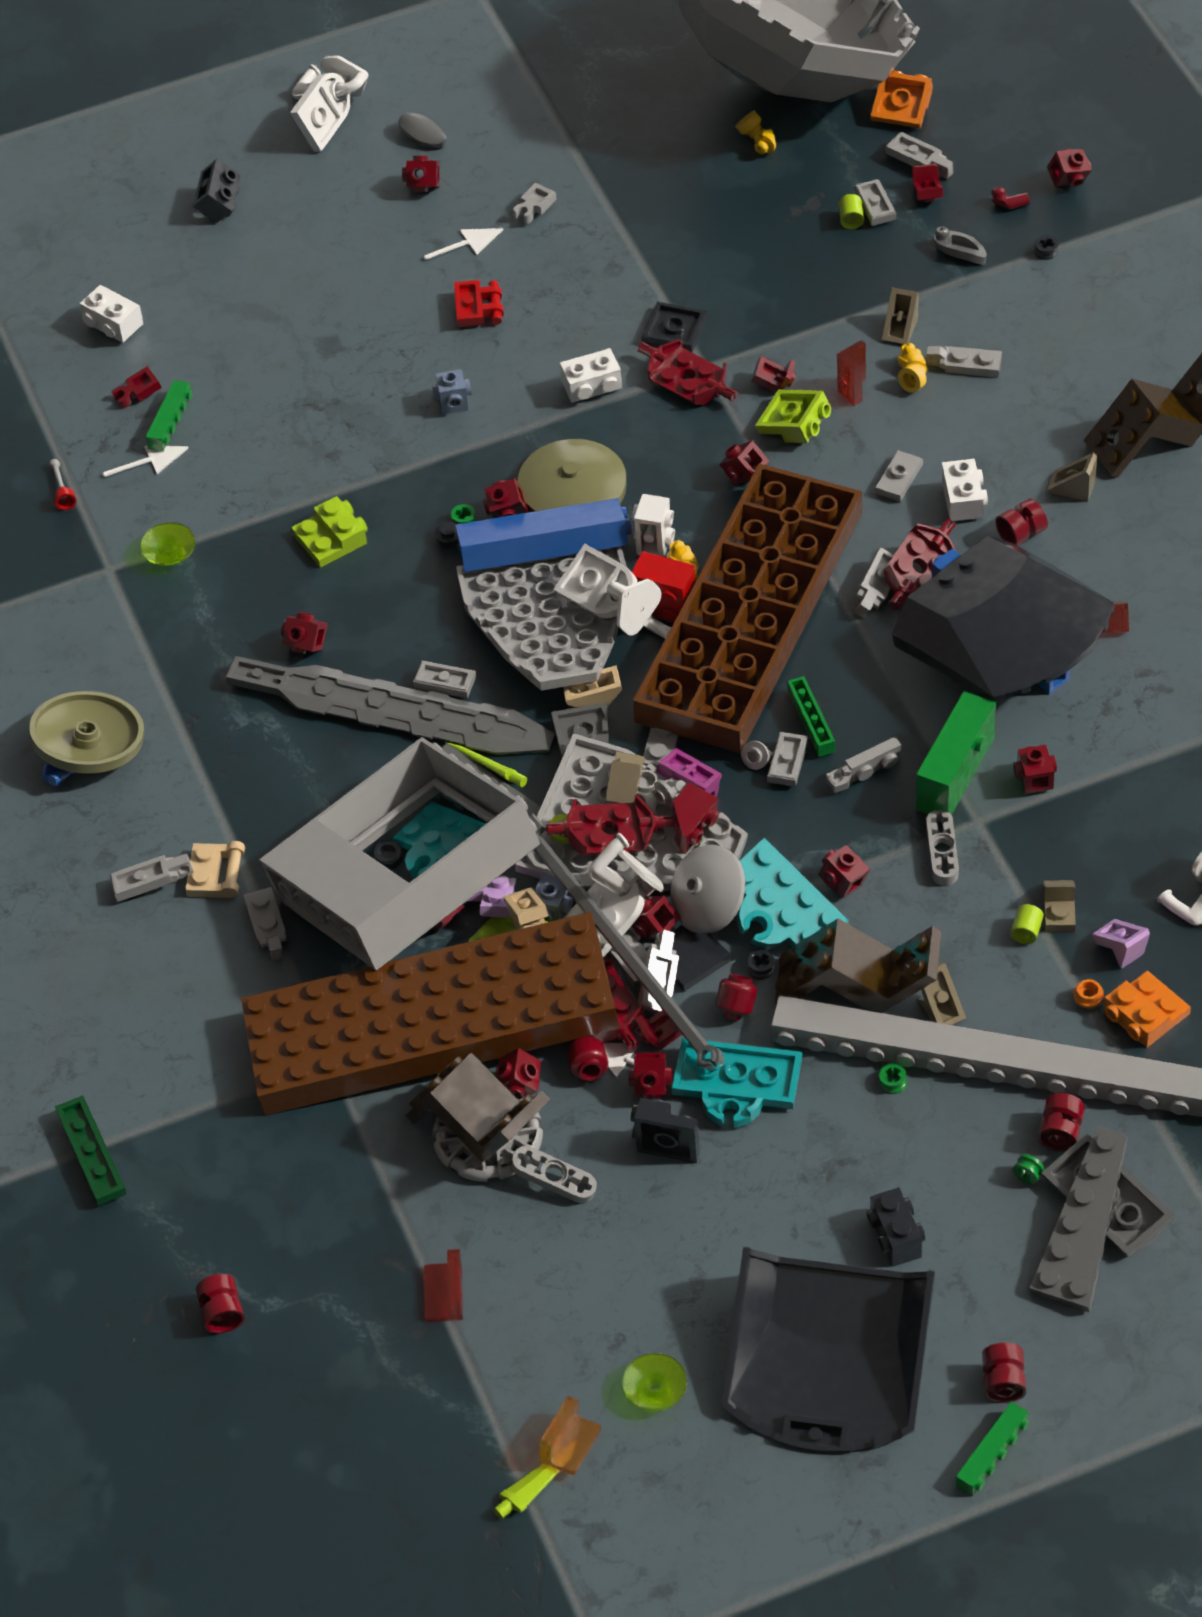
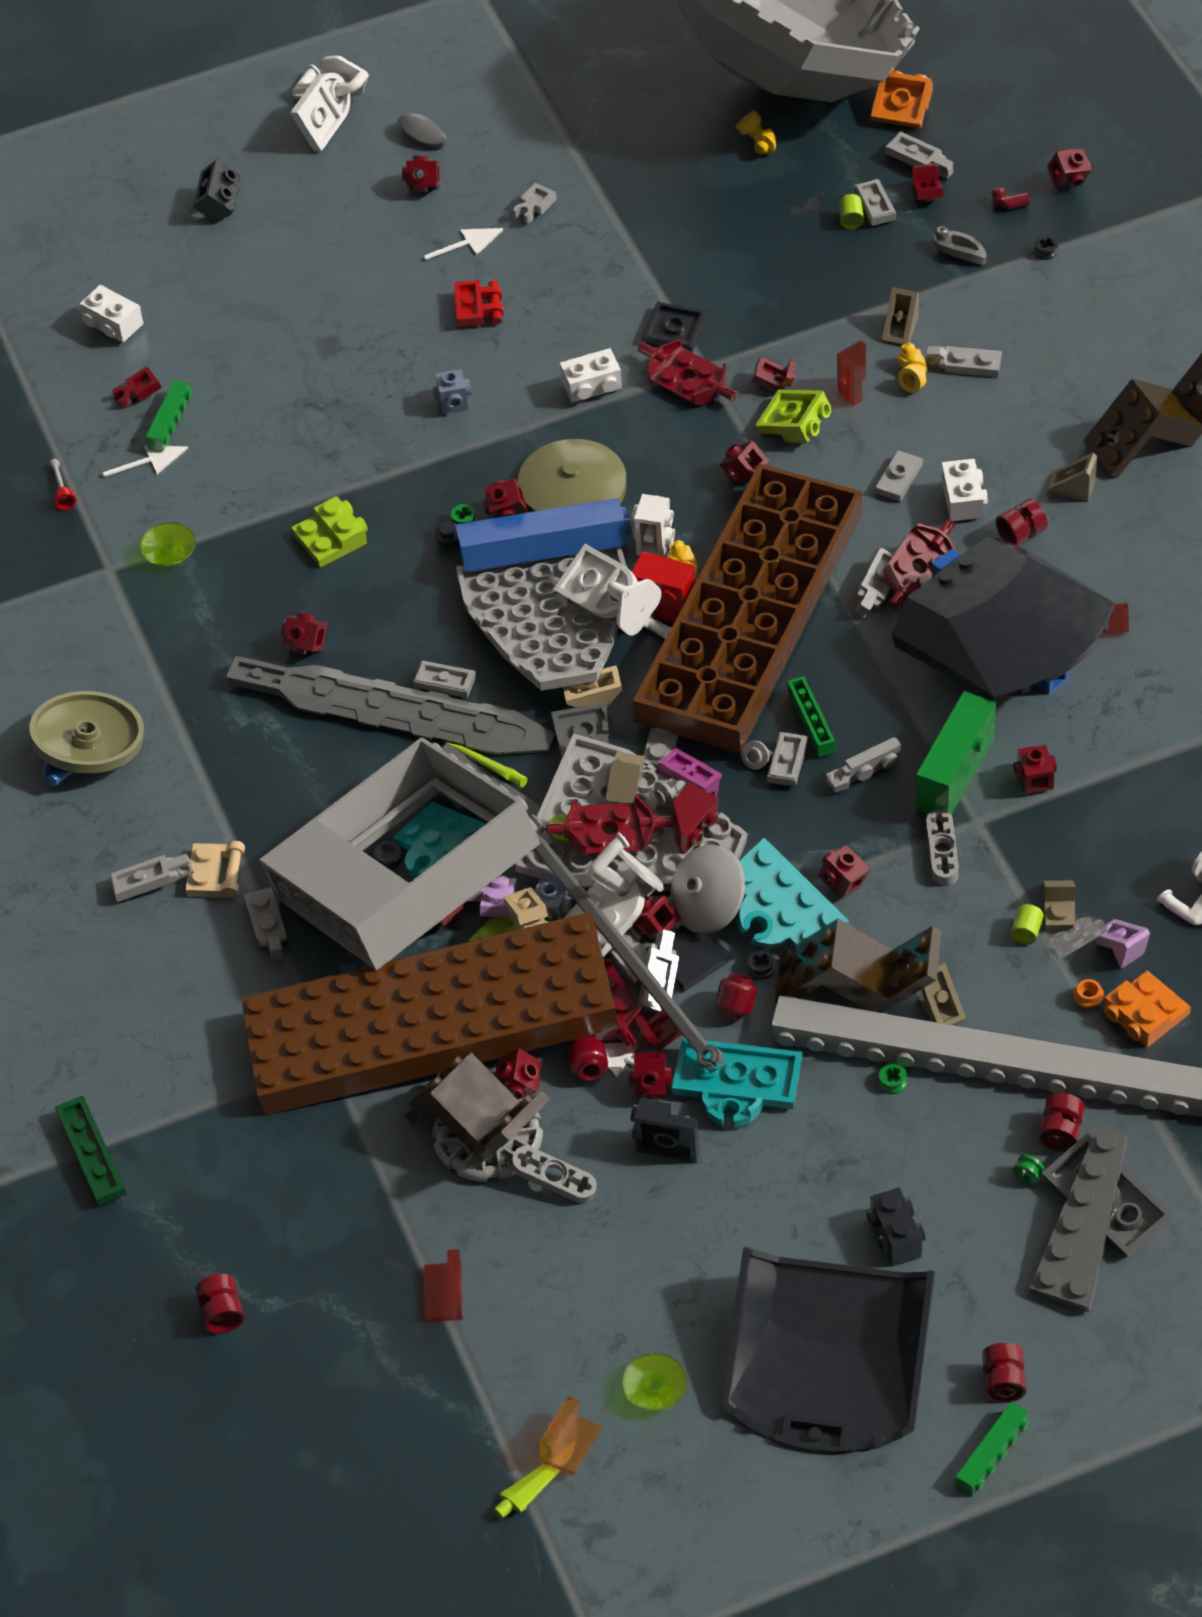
none -> clear plate [1041,916,1108,960]

